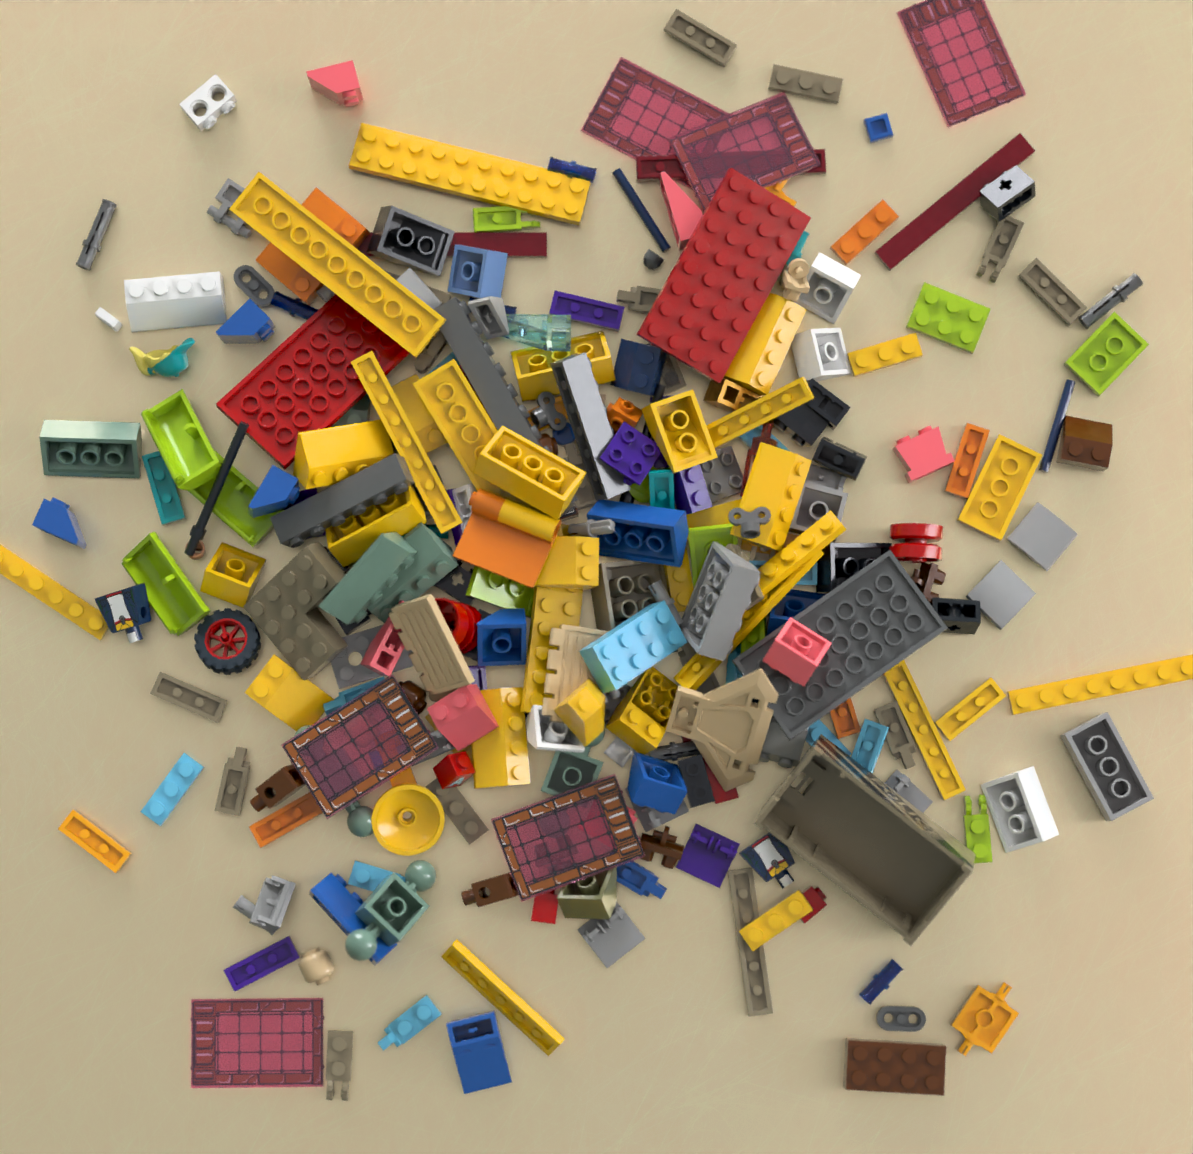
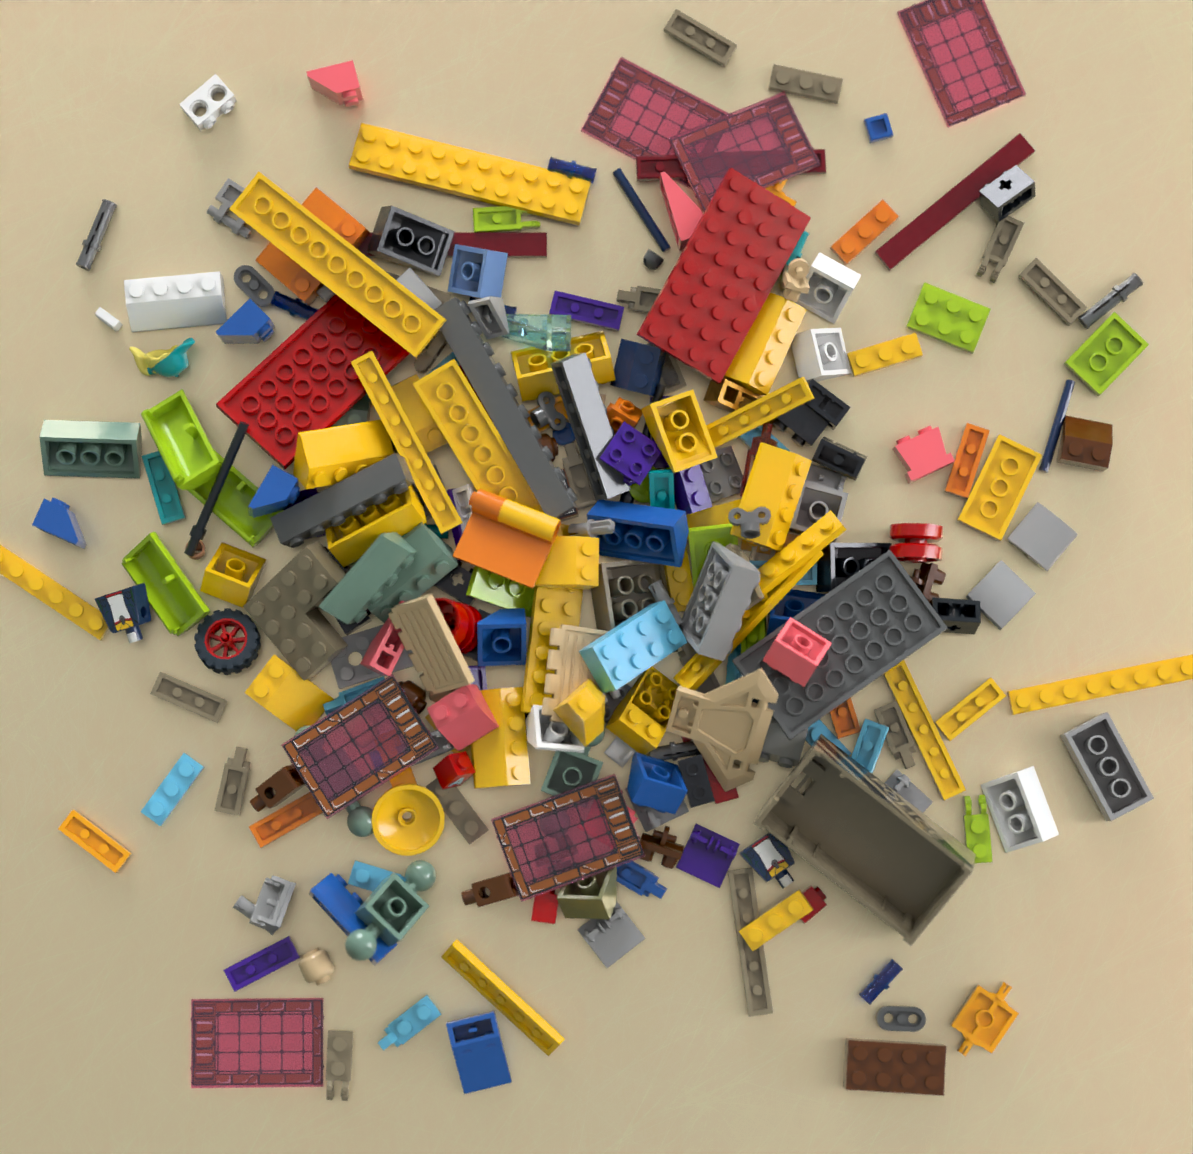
yellow slope [474,425,586,520] -> none

